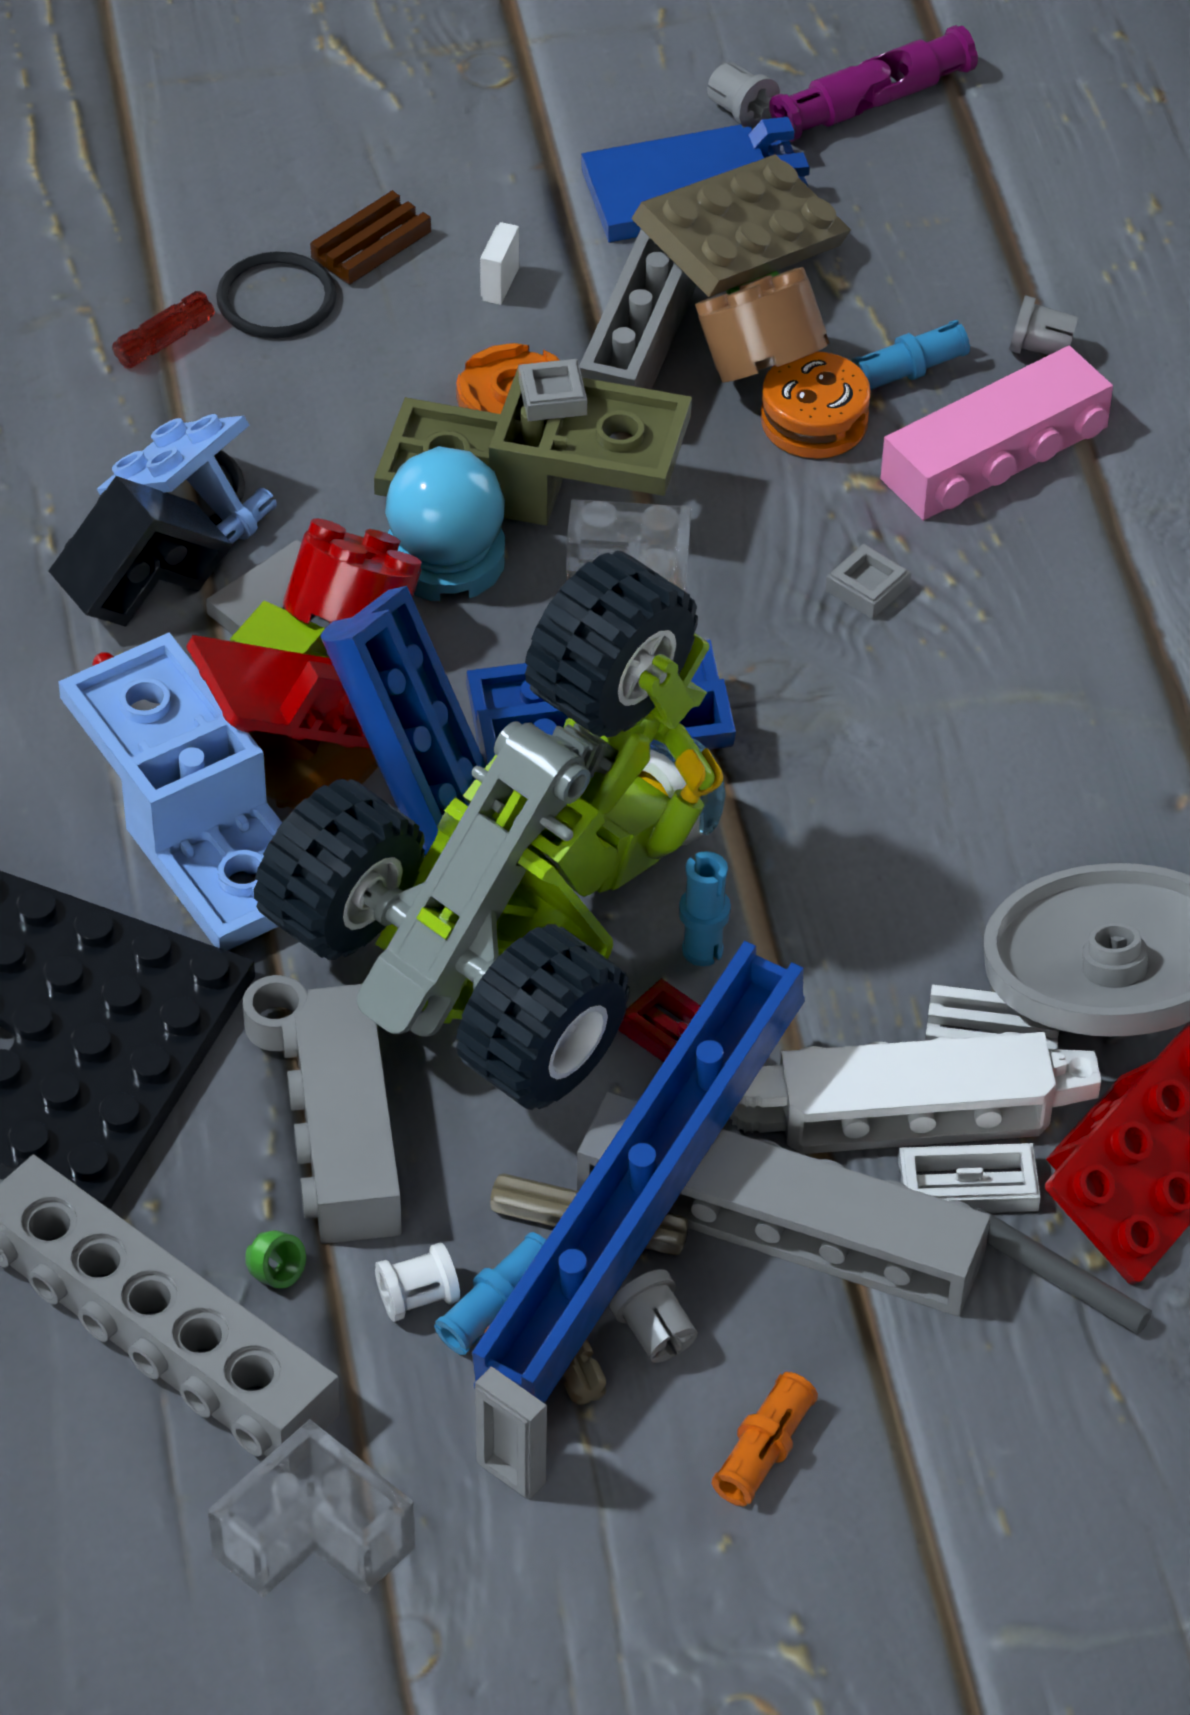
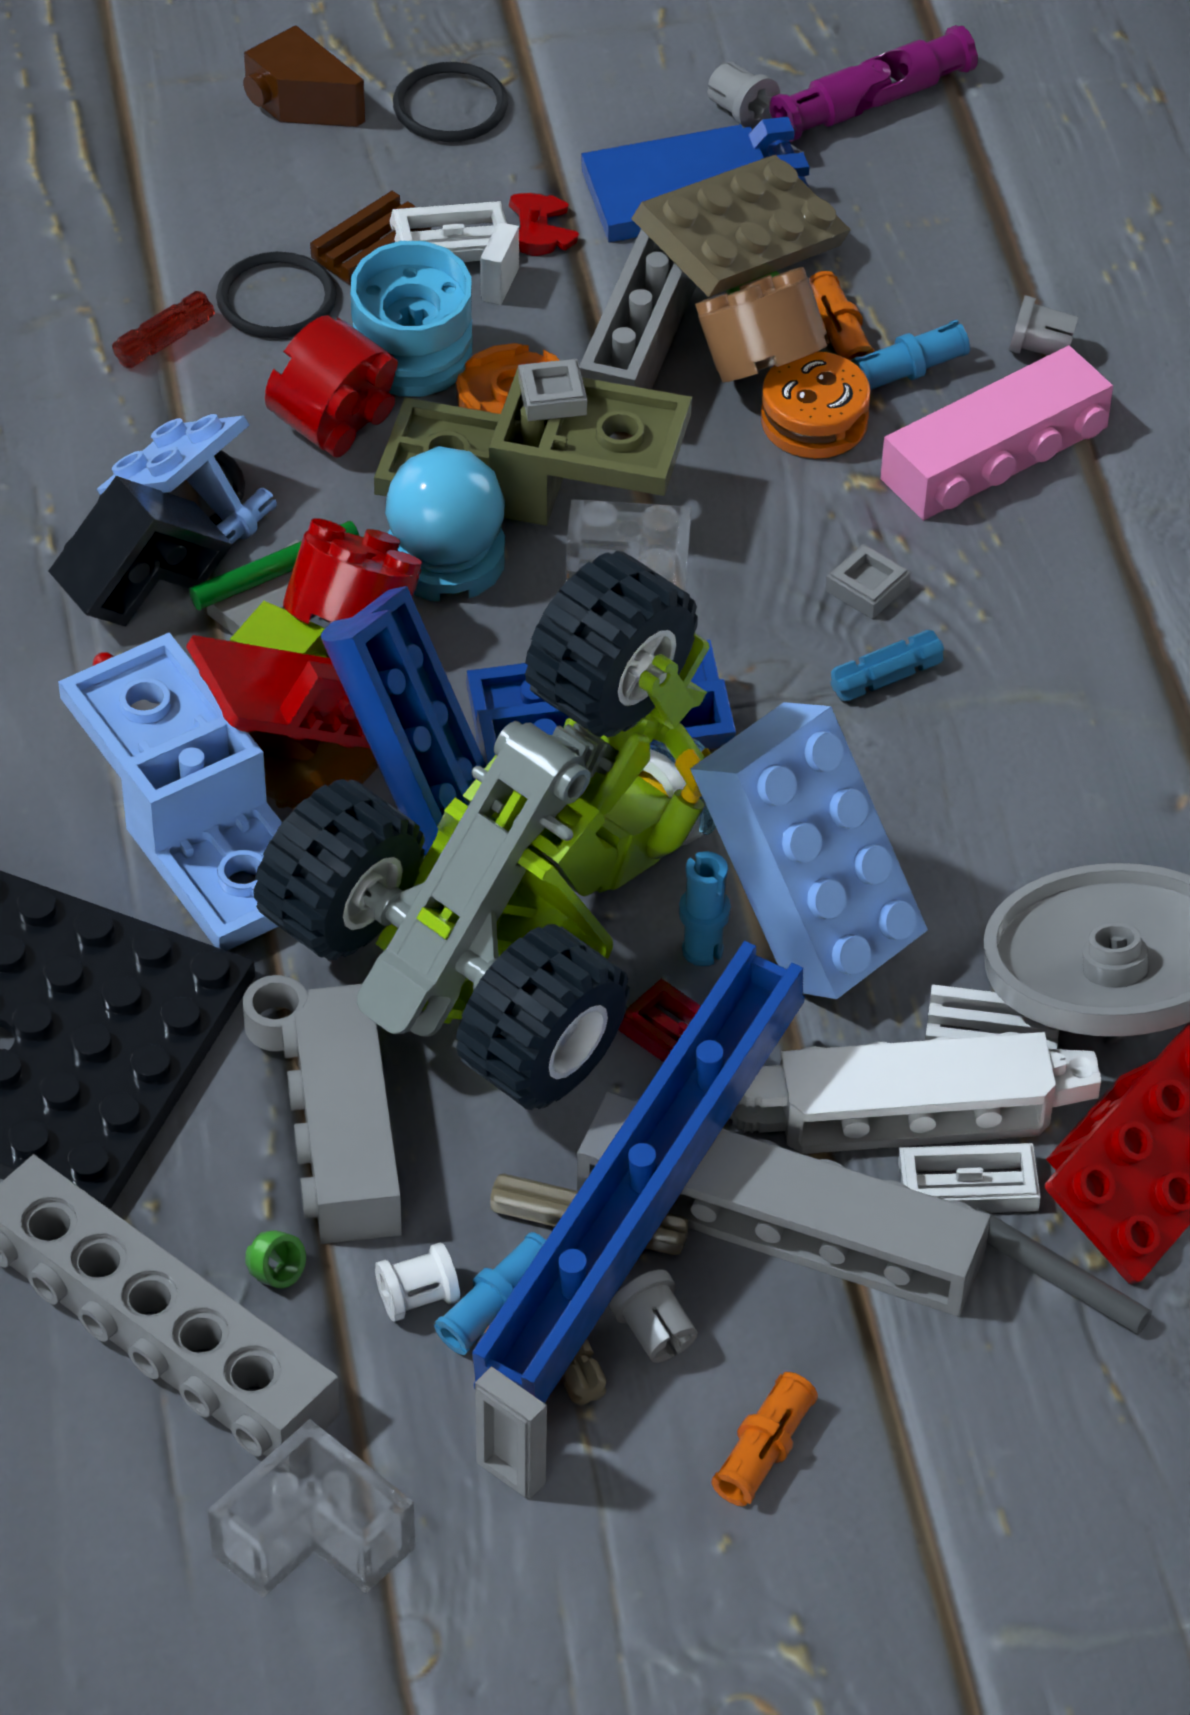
none -> green bar [189,521,359,610]
none -> reddish brown slope [243,25,365,127]
none -> red brick [265,315,398,458]
none -> medium azure wheel [350,241,473,397]
none -> white tile [390,201,507,262]
none -> black tyre [393,62,508,142]
none -> red piece [509,193,579,256]
none -> light blue brick [690,702,928,999]
none -> orange pin [808,271,875,361]
none -> dark azure axle [830,630,944,702]

